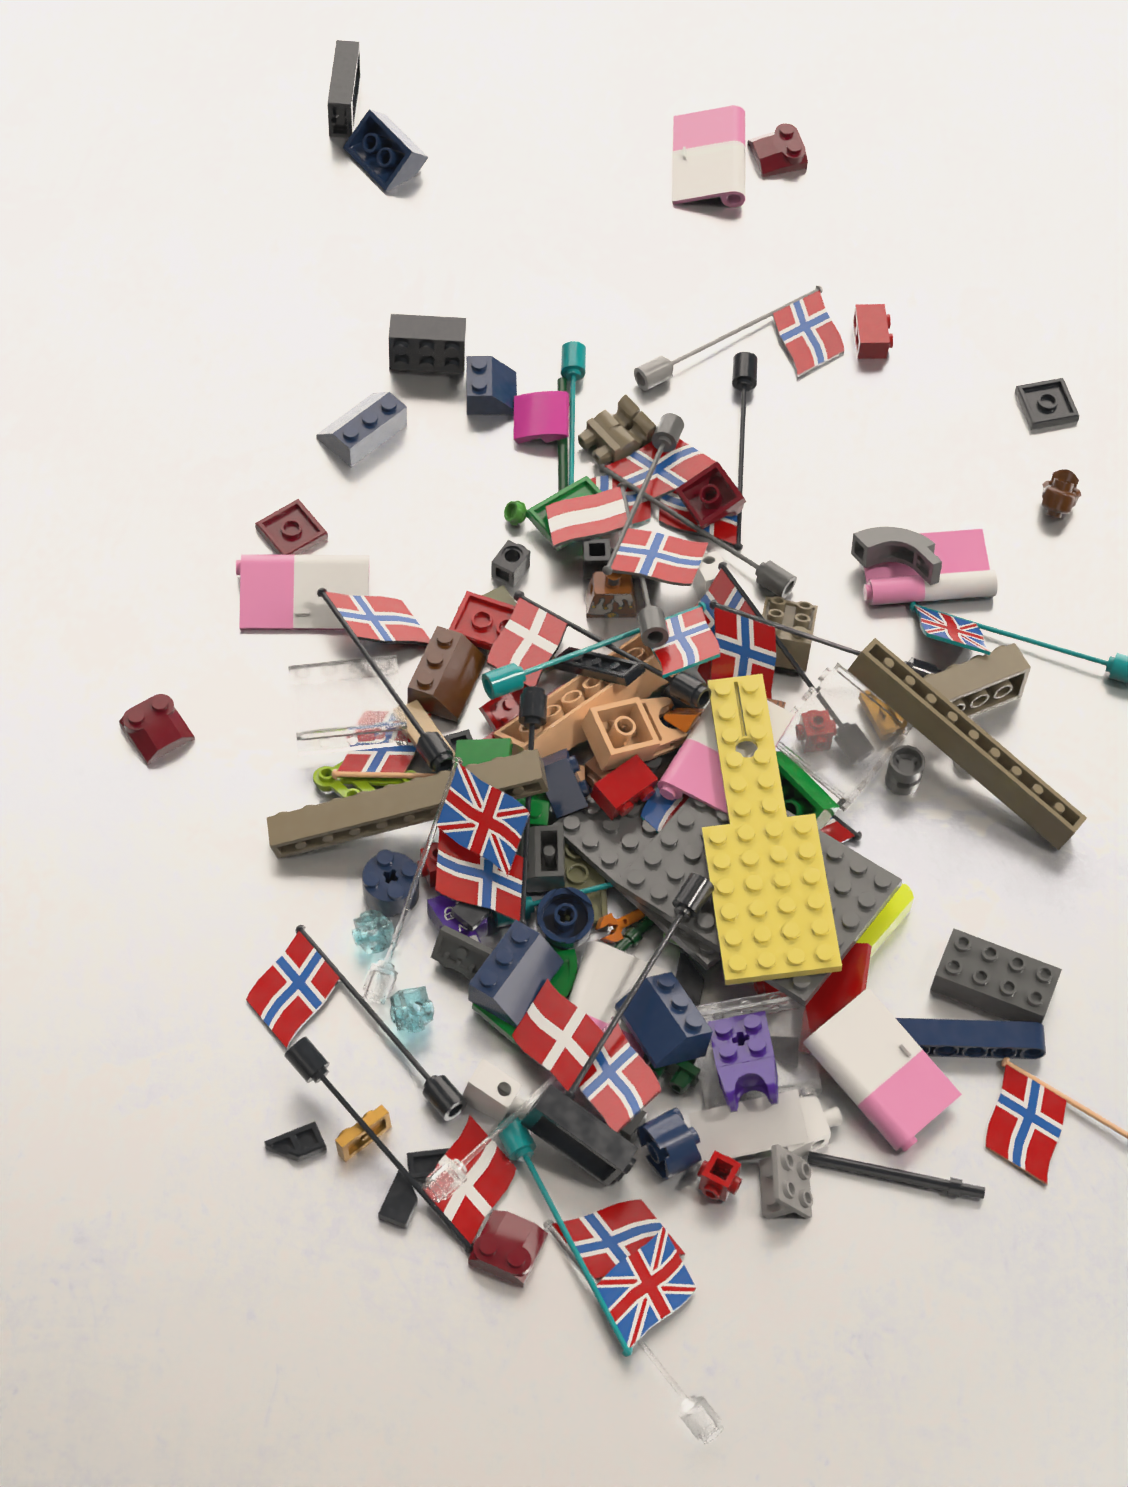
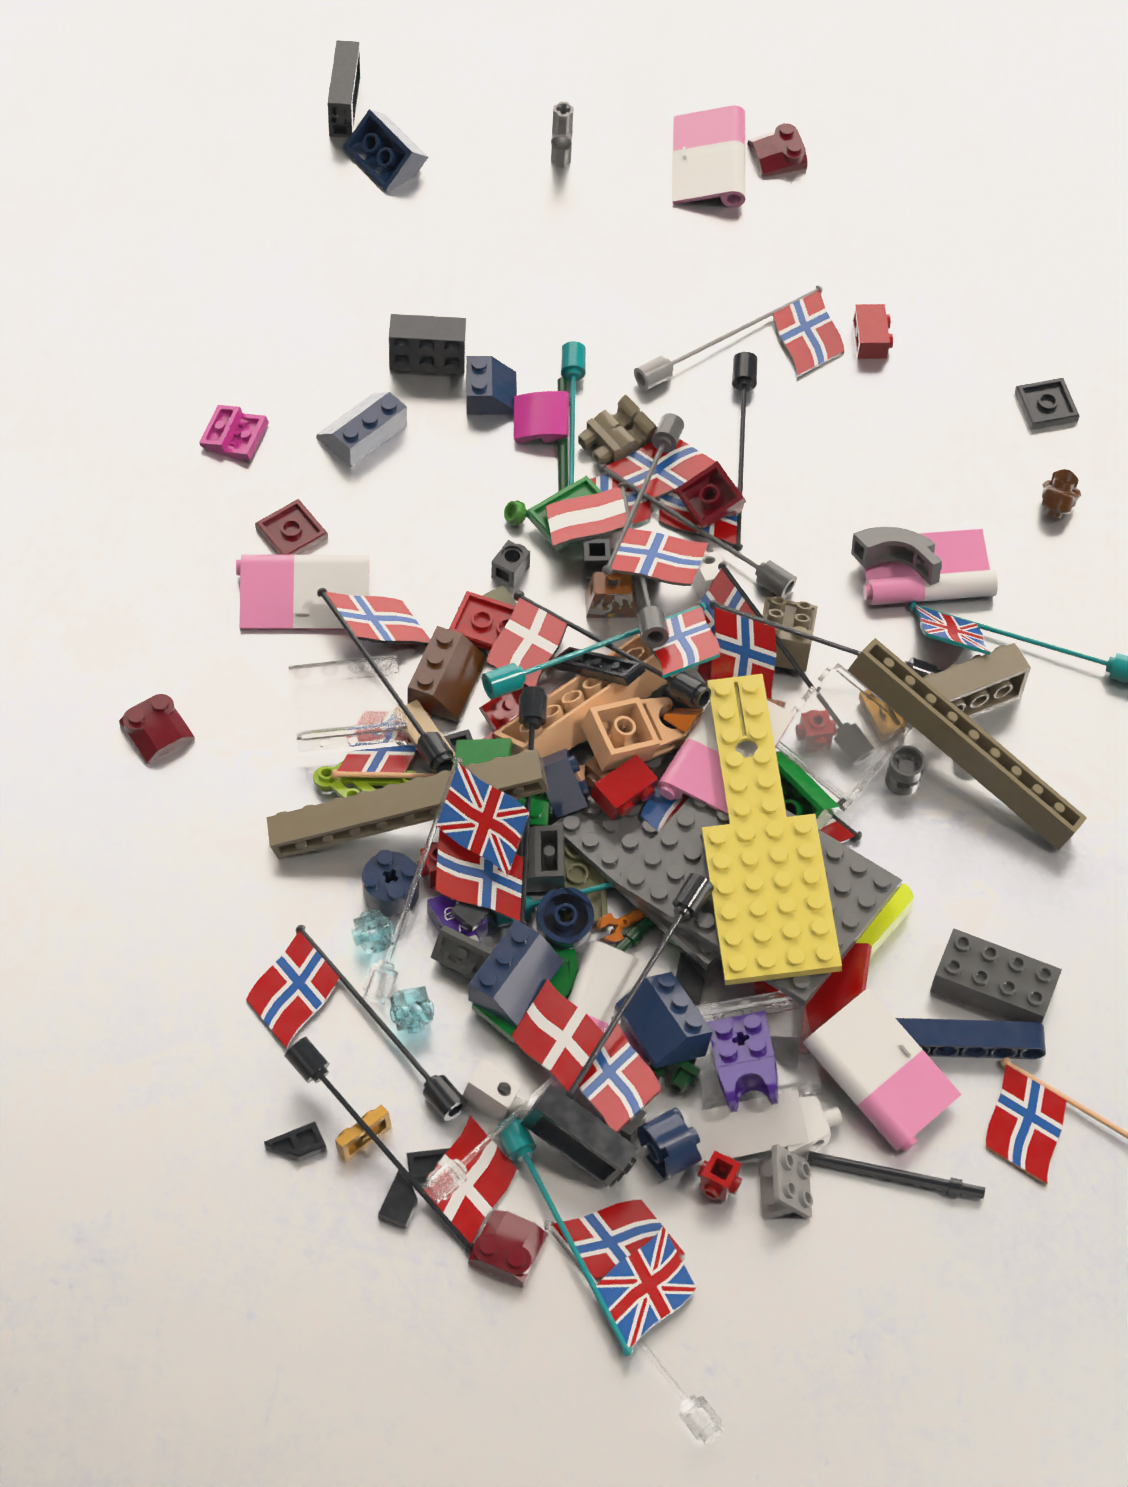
none -> dark pink slope [199,405,269,461]
none -> light grey piece [550,101,574,168]

